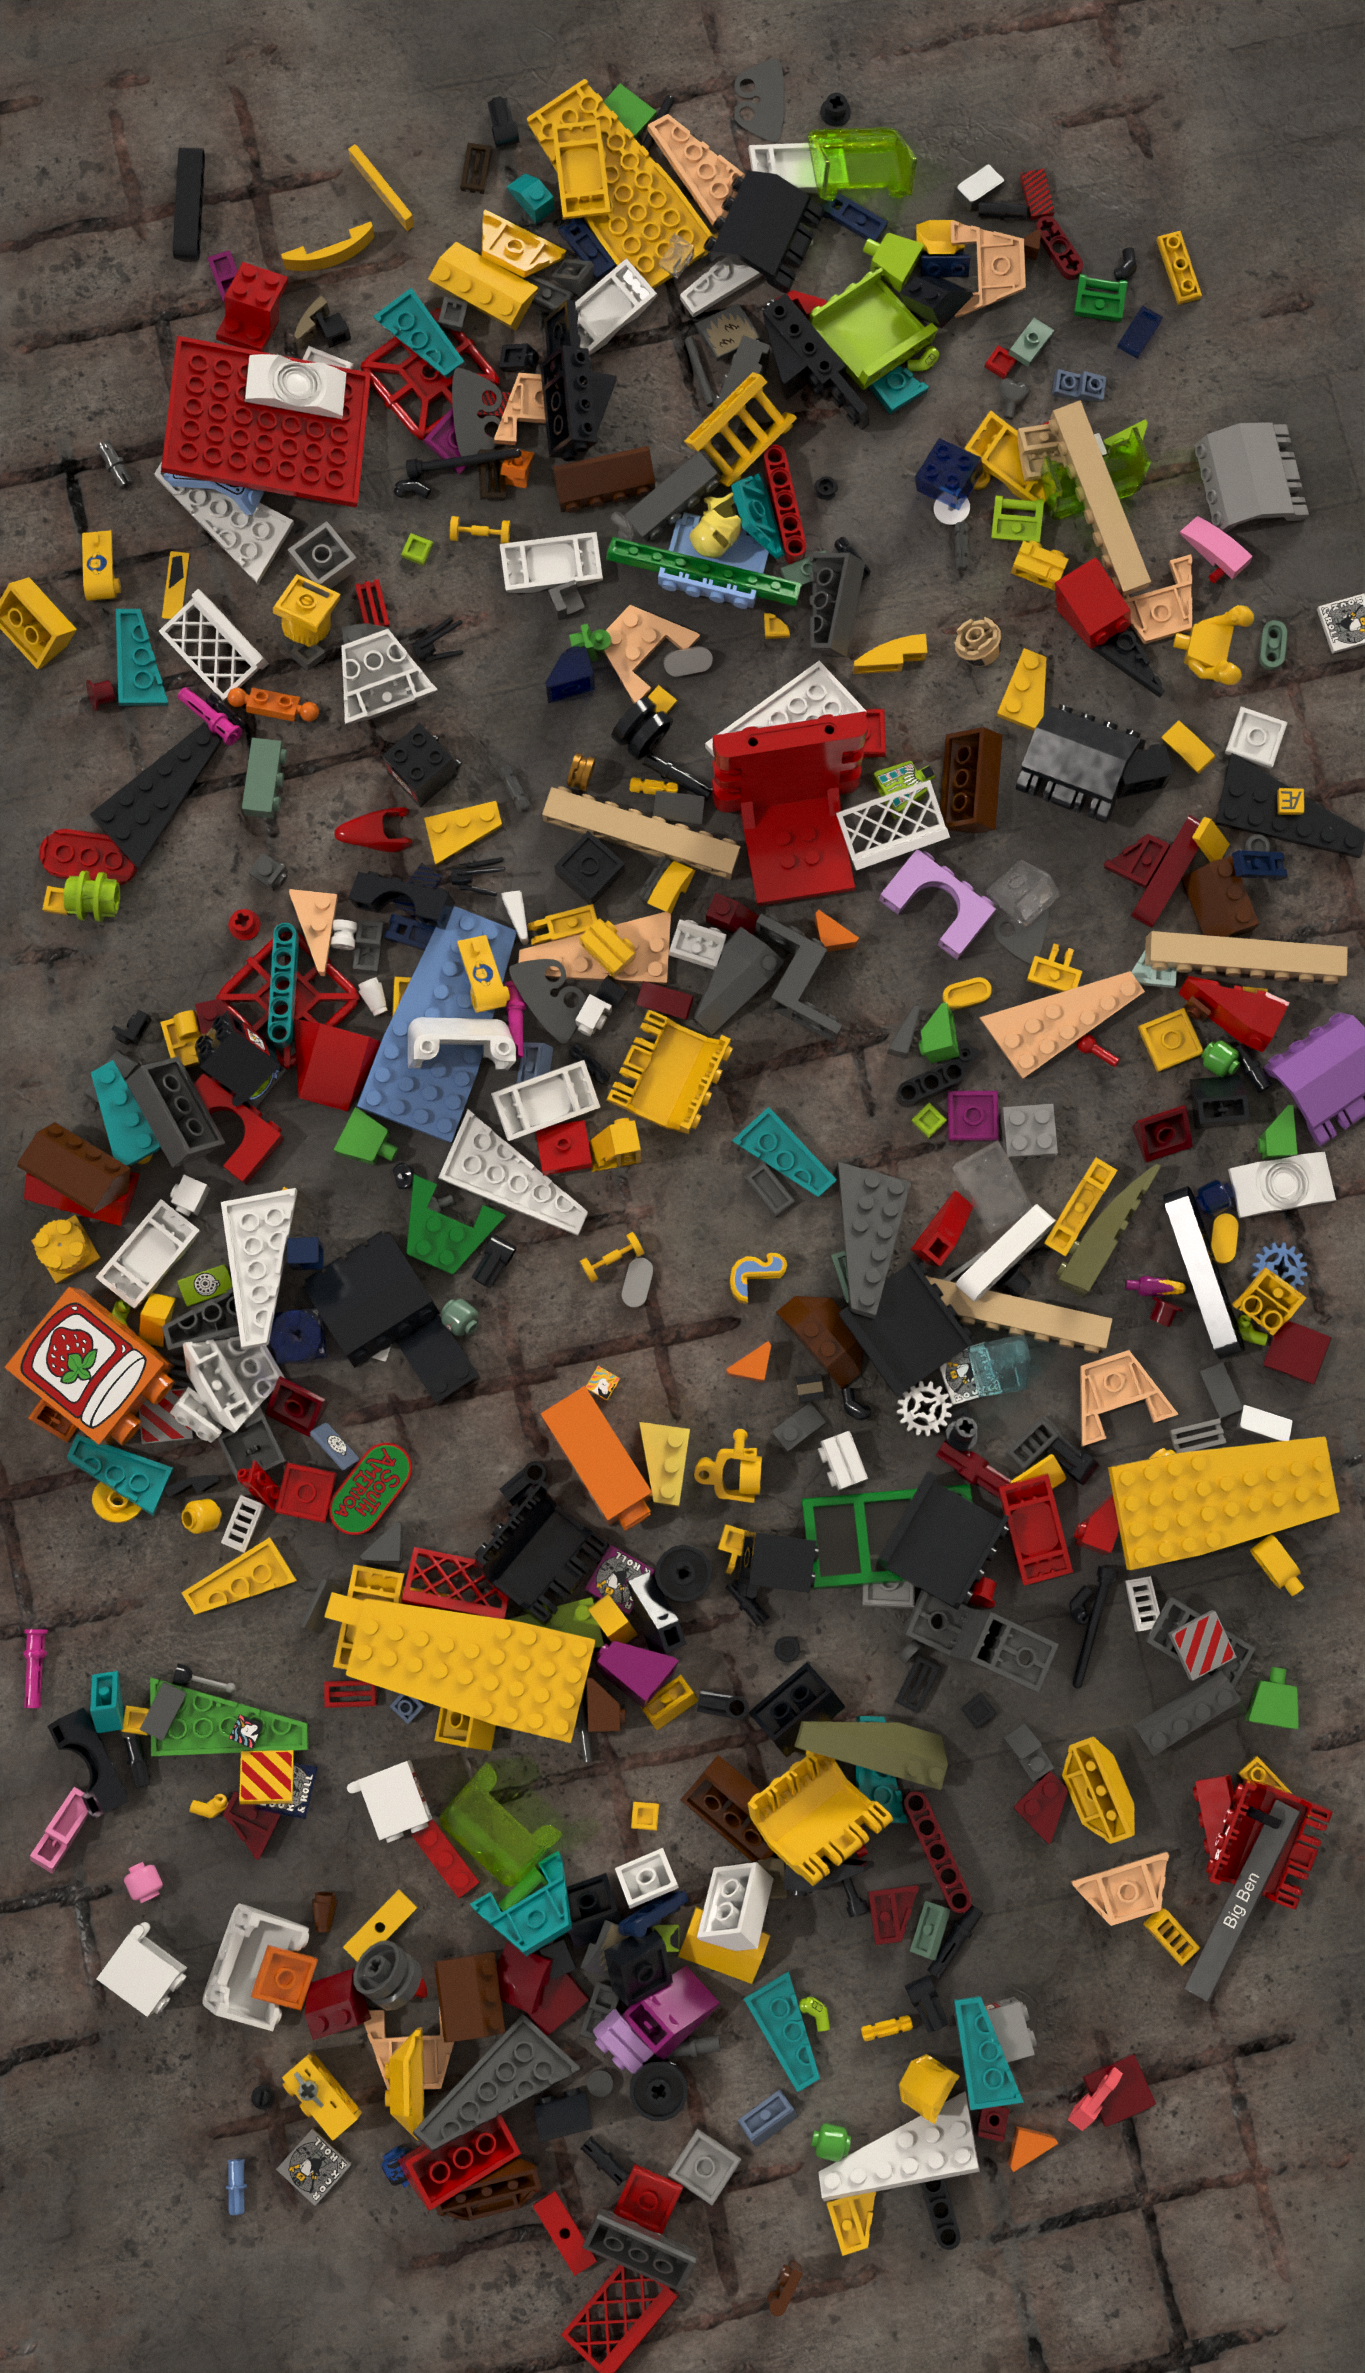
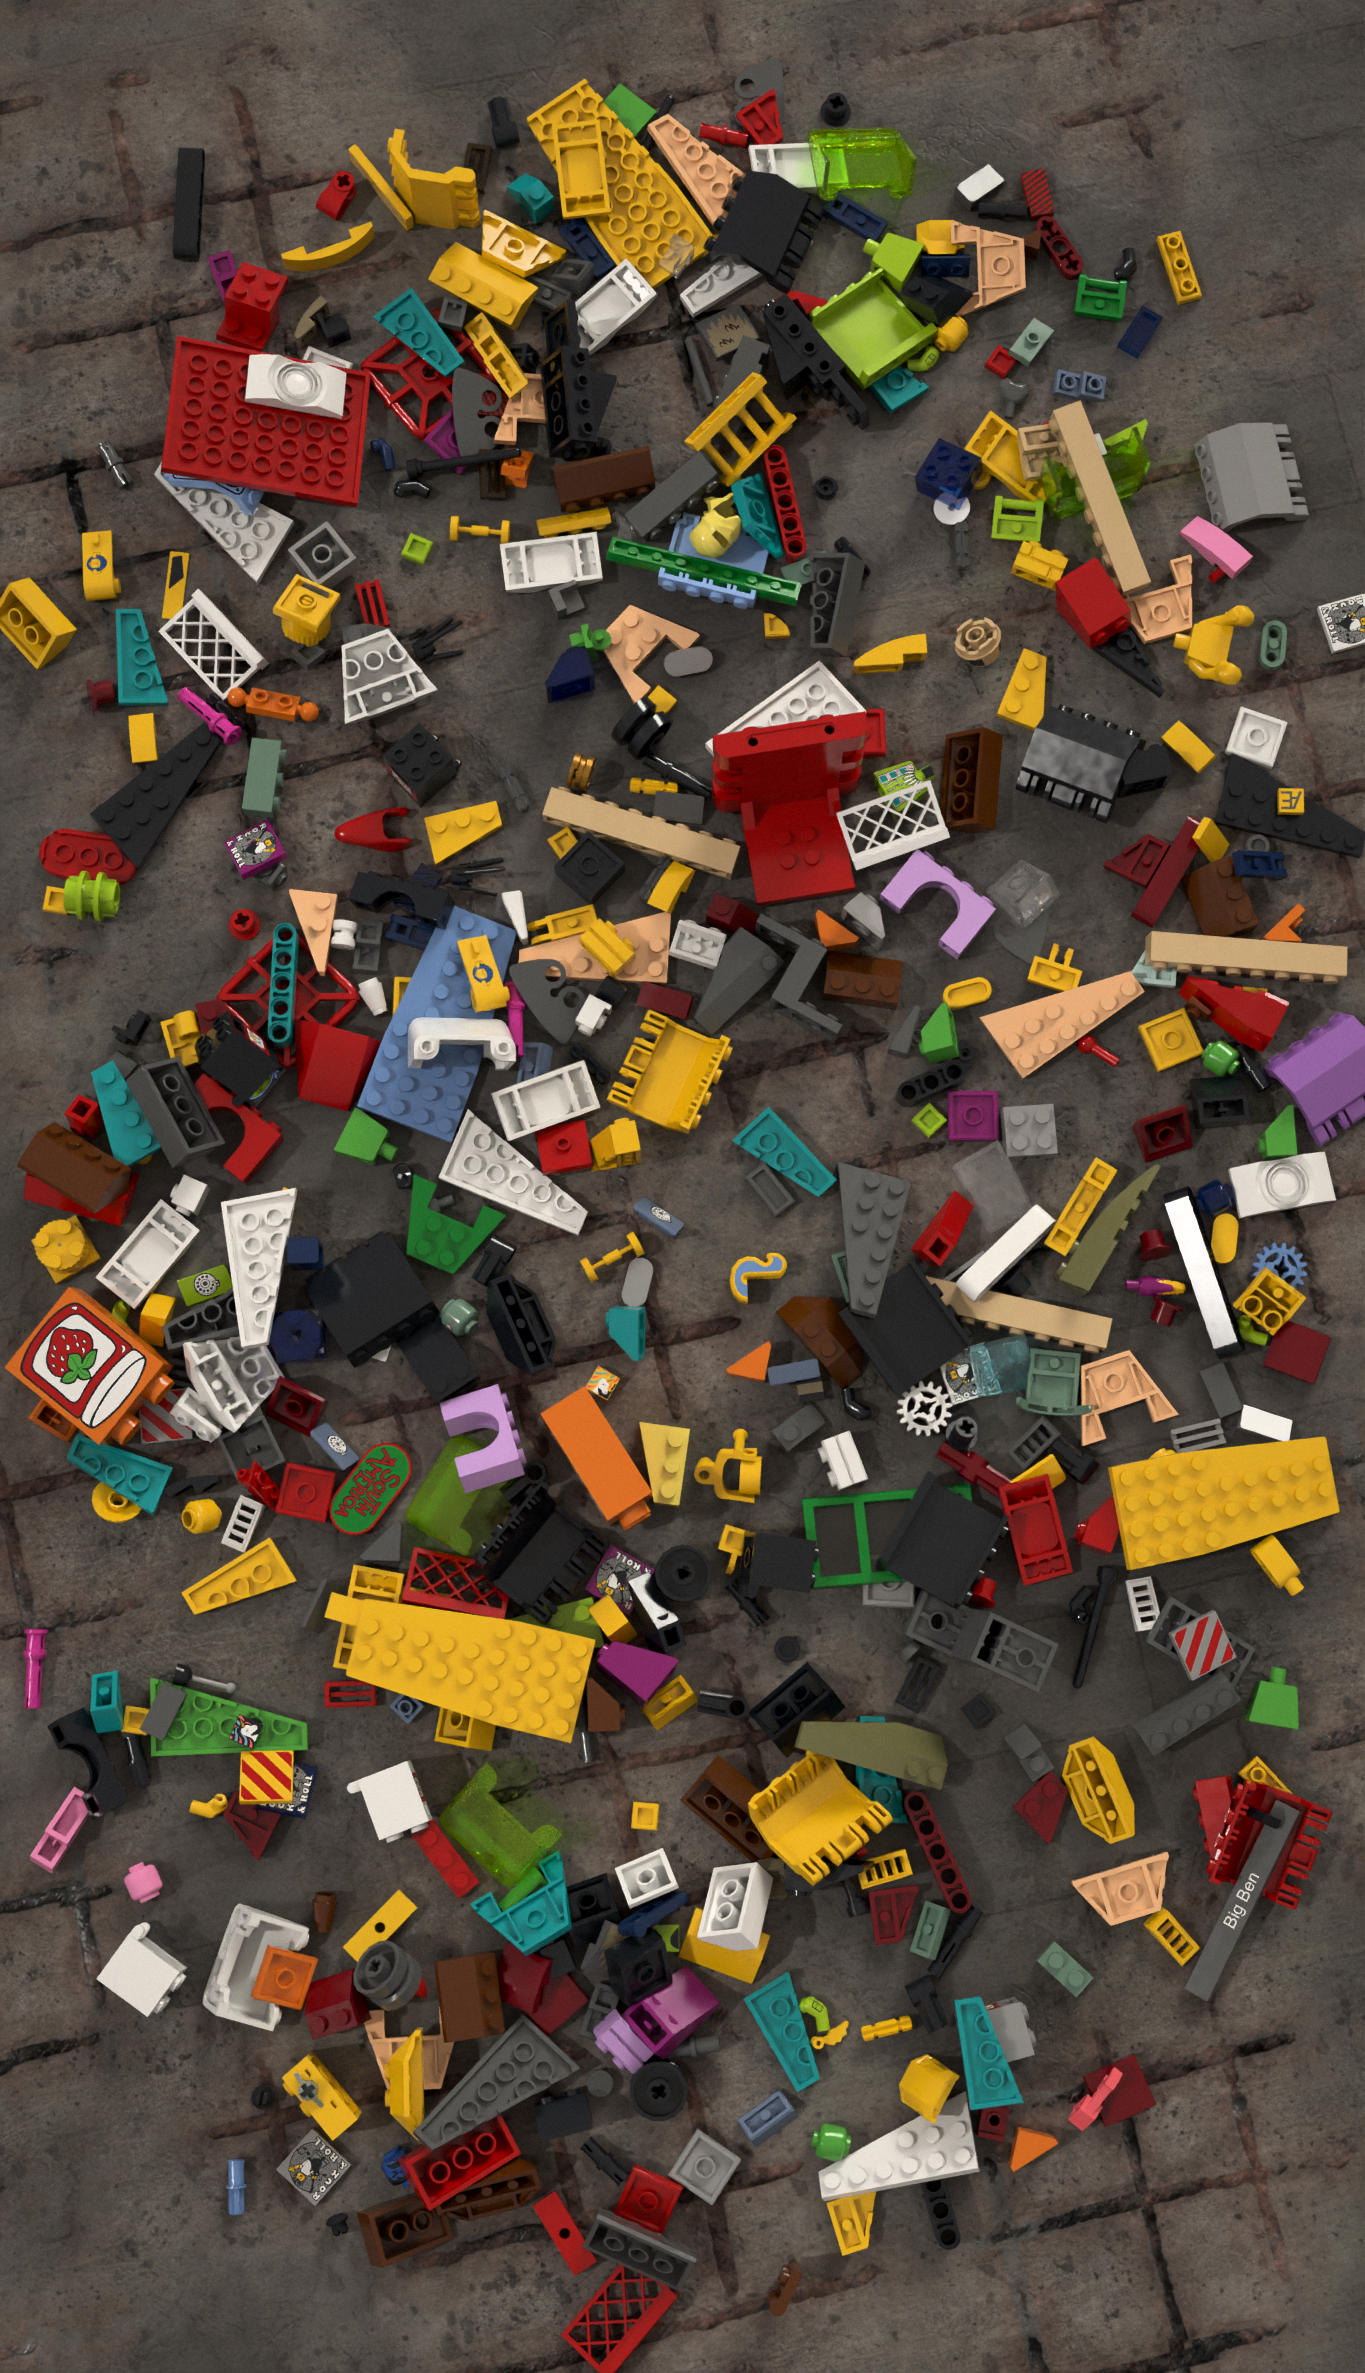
none -> red brick [64,1094,104,1139]
none -> yellow slope [129,713,158,764]
none -> tile [224,819,288,880]
none -> red piece [316,171,356,221]
none -> black piece [326,2213,349,2236]
none -> reddish brown slope [357,2192,454,2268]
none -> dark blue arm [370,438,396,470]
none -> yellow hinge [387,129,481,230]
none -> clear neon green windscreen [406,1435,508,1558]
none -> lavender arch [439,1384,527,1493]
none -> yellow slope [464,312,529,399]
none -> black wedge [486,1274,556,1375]
none -> yellow tile [536,507,611,538]
none -> yellow tile [547,827,578,859]
none -> black piece [591,436,612,457]
none -> teal slope [606,1306,645,1361]
none -> sand blue slope [633,1197,684,1239]
none -> red pin [699,122,748,148]
none -> red wing [736,89,783,145]
none -> sand blue slope [767,1359,820,1386]
none -> yellow piece [810,2020,849,2049]
none -> reddish brown slope [822,951,903,1010]
none -> light grey slope [840,892,885,951]
none -> yellow slope [857,1848,913,1889]
none -> yellow head [934,315,968,352]
none -> sand green piece [1016,1348,1092,1417]
none -> sand green plate [1036,1941,1094,1998]
none -> dark red piece [1139,1230,1172,1261]
none -> orange slope [1262,903,1305,943]

